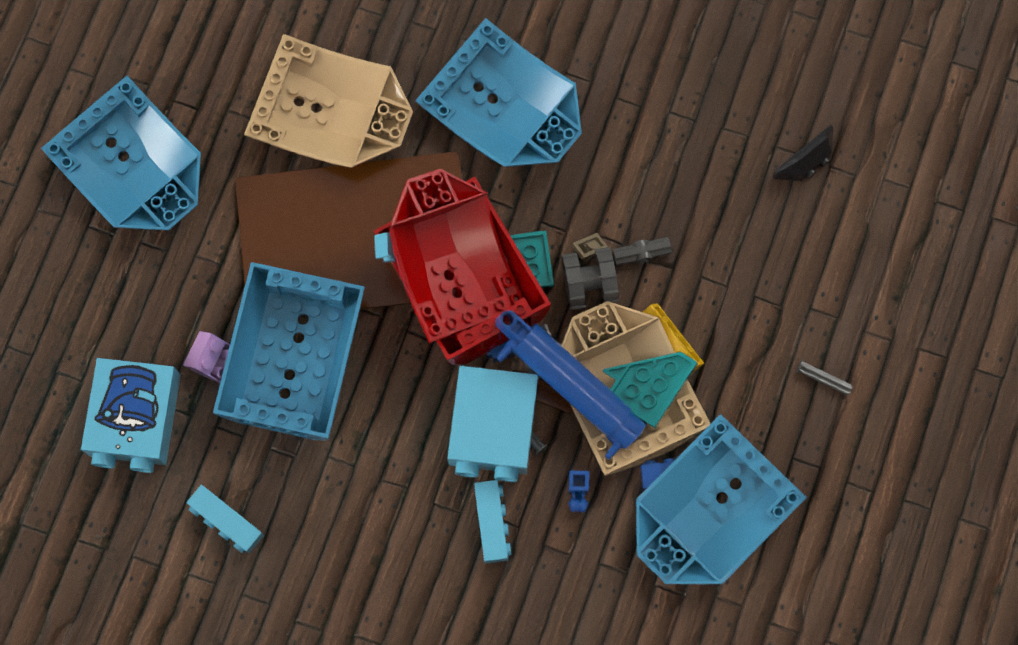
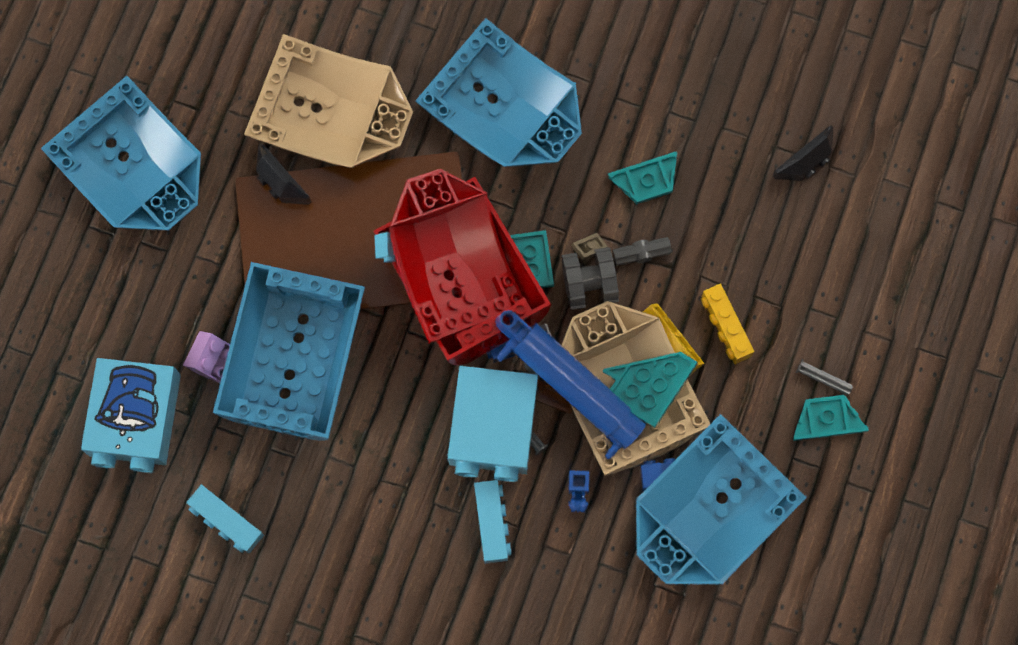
none -> black wedge [256,142,311,205]
none -> teal wing [608,151,677,204]
none -> yellow brick [701,283,755,364]
none -> teal wing [793,395,869,441]

